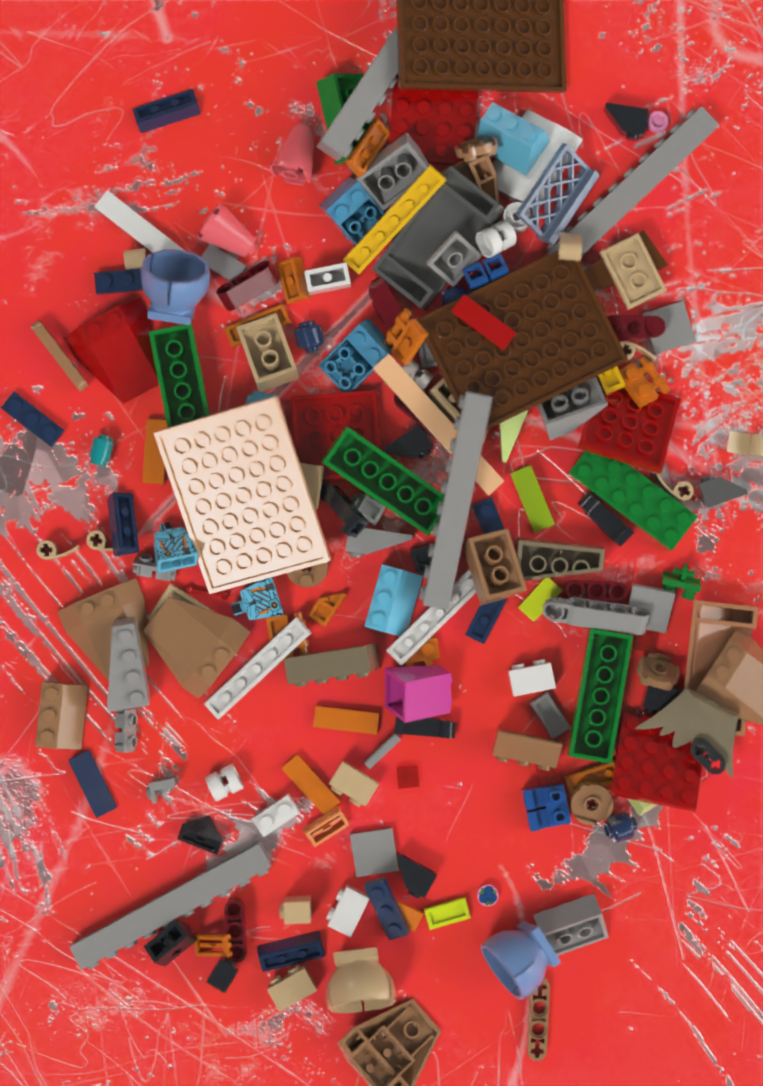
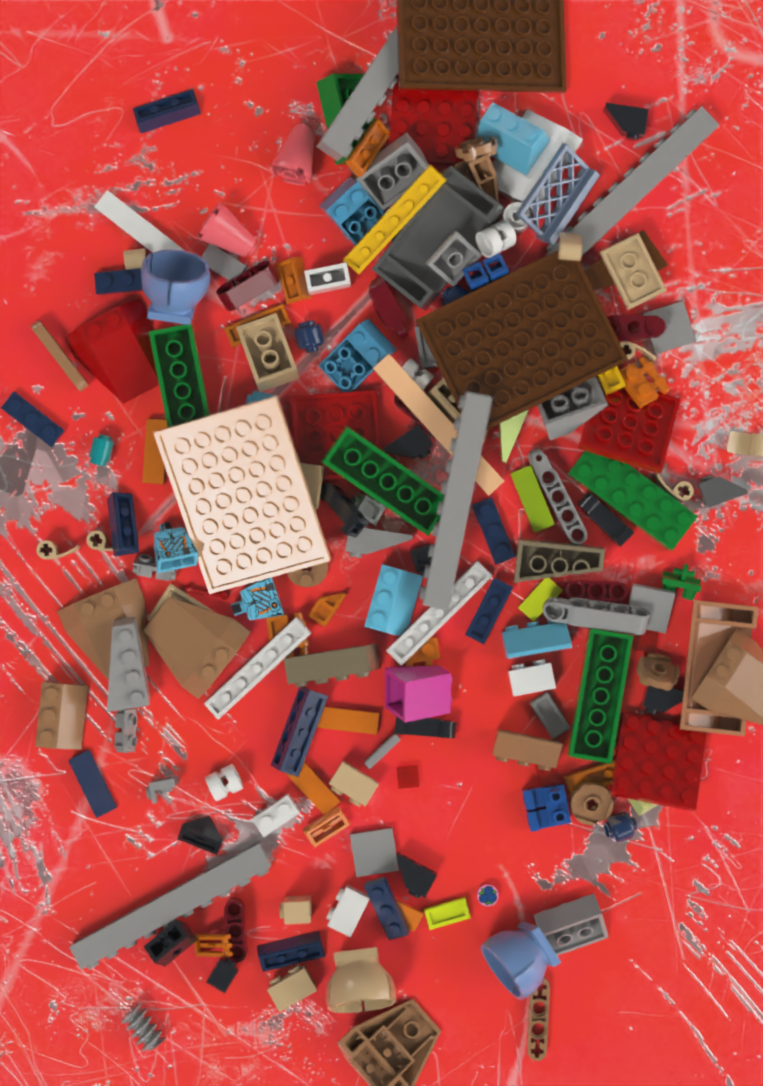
orange plate [384,309,428,366] -> none
red tile [451,294,516,351] -> none
medium nougat slope [462,529,527,606] -> none
dark tan piece [635,687,739,779] -> none
bright pink tile [646,111,669,134] -> none
black beam [690,738,726,775] -> none
none -> light grey piece [121,1003,166,1052]
none -> dark blue fence [271,686,328,777]
none -> medium azure slope [501,620,572,658]
none -> light grey piece [528,448,587,545]

